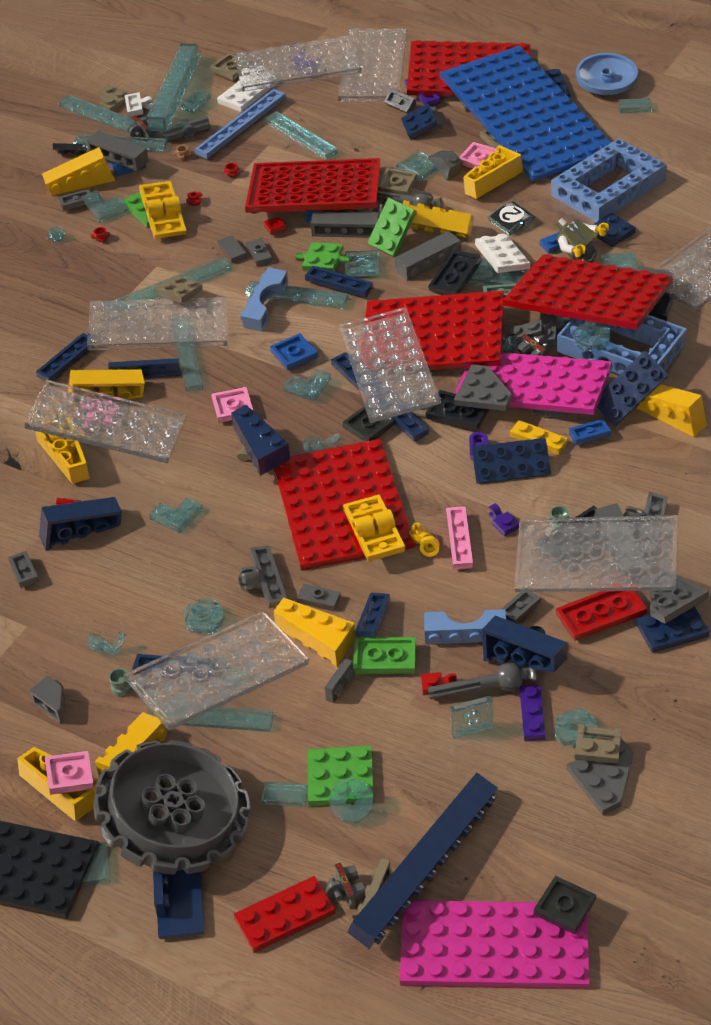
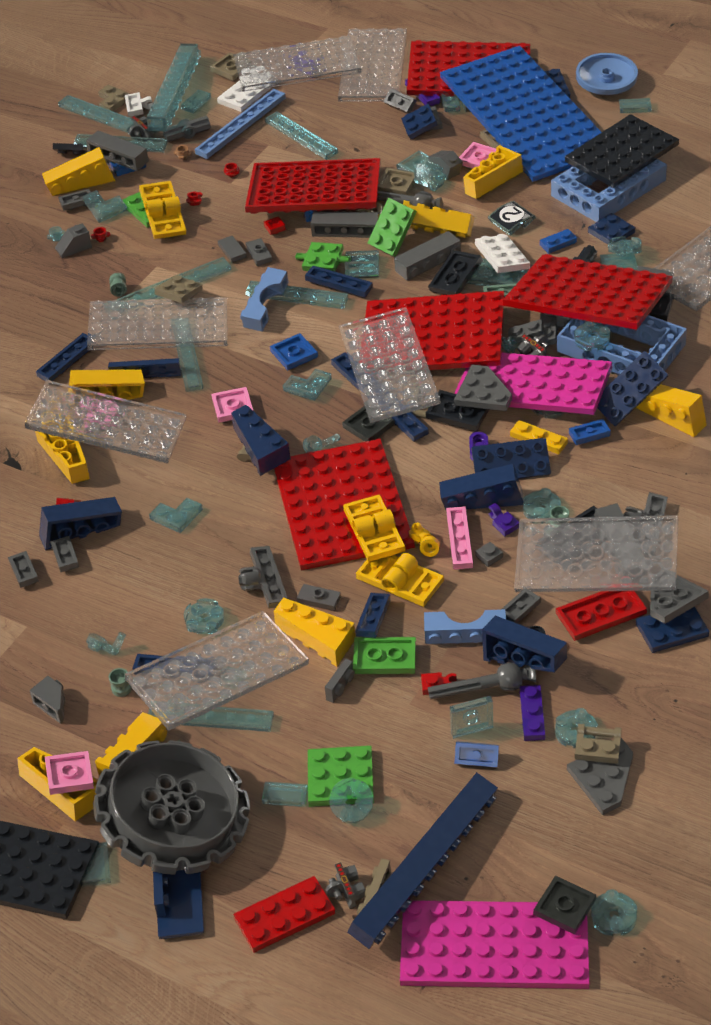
torso [555,218,609,260] -> none
none -> dark grey plate [50,536,79,573]
none -> dark grey slope [55,223,92,258]
none -> sand green wheel [109,273,127,296]
none -> yellow plate [356,553,444,607]
none -> clear light blue plate [414,161,446,191]
none -> dark blue wedge [439,464,524,510]
none -> clear light blue plate [440,94,460,112]
none -> blue plate [454,741,499,767]
none -> dark grey plate [475,542,503,567]
none -> clear light blue plate [523,488,561,523]
none -> black plate [565,114,679,188]
none -> clear light blue plate [591,889,637,936]
none -> clear light blue plate [608,236,642,257]

